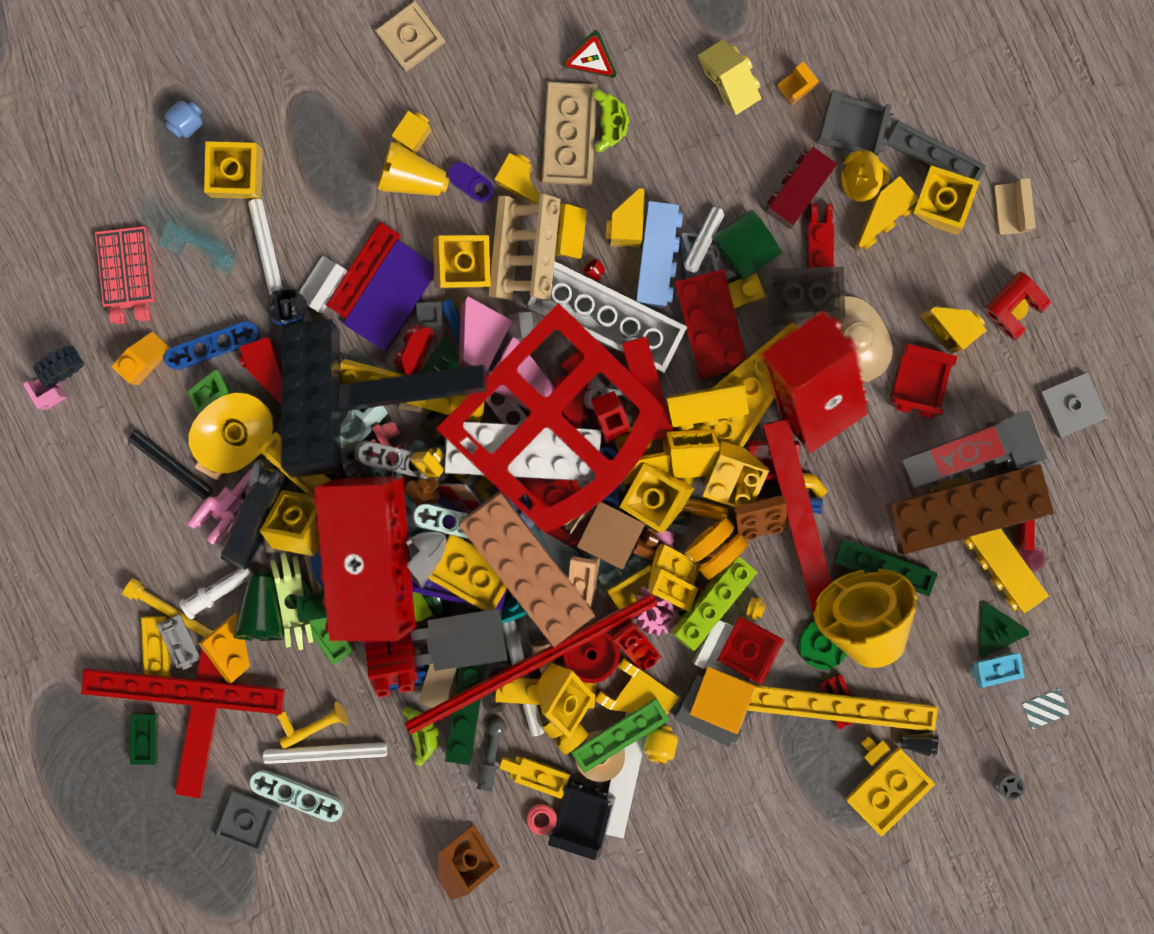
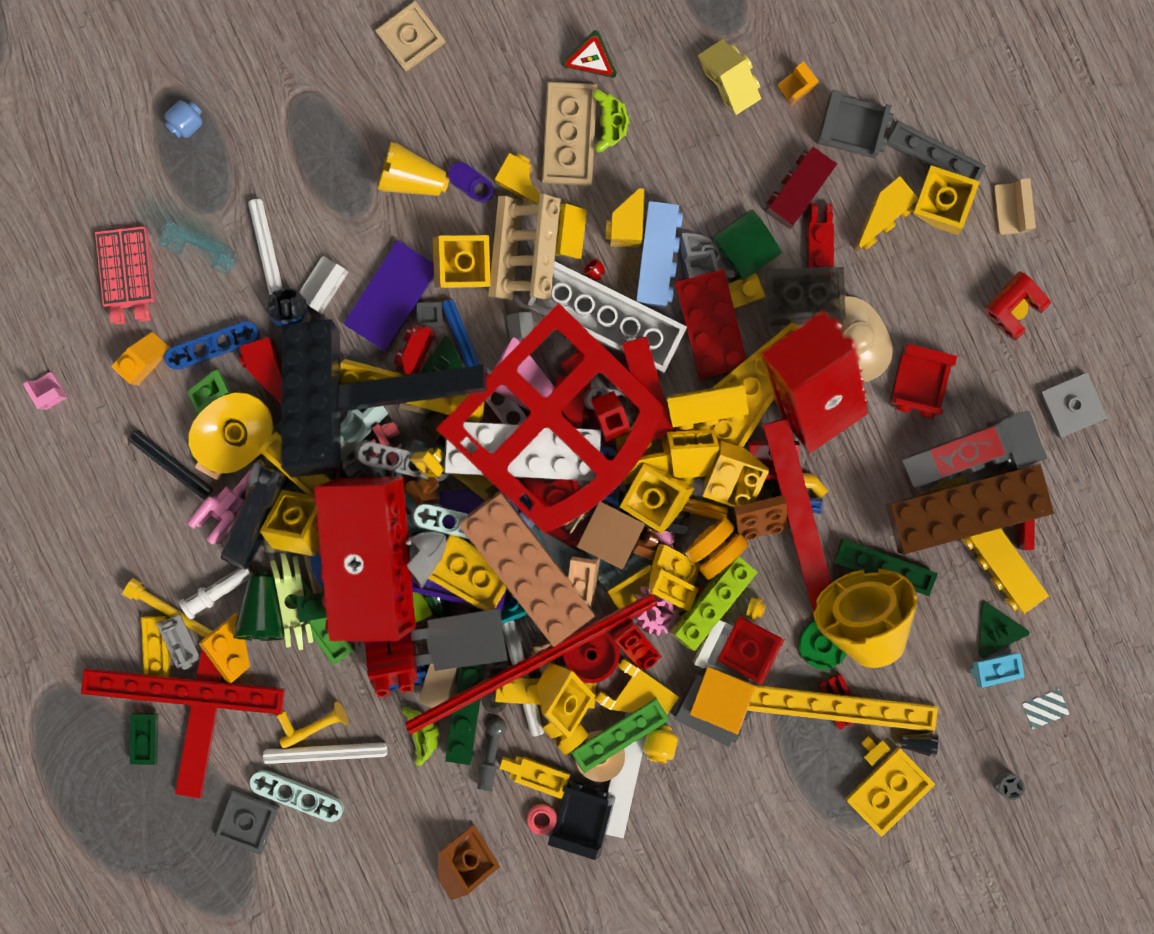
black bush [33,345,85,387] -> none
yellow brick [204,141,263,199] -> none
red tile [326,222,402,319] -> none
yellow brick [392,111,432,154] -> none
shield [437,474,484,514] -> none
bright pink slope [459,297,512,370] -> none
white axle [684,207,724,273] -> none
yellow tile [841,150,891,202] -> none
yellow slope [919,307,987,354] -> none
clear pink plate [1022,547,1046,572] -> none

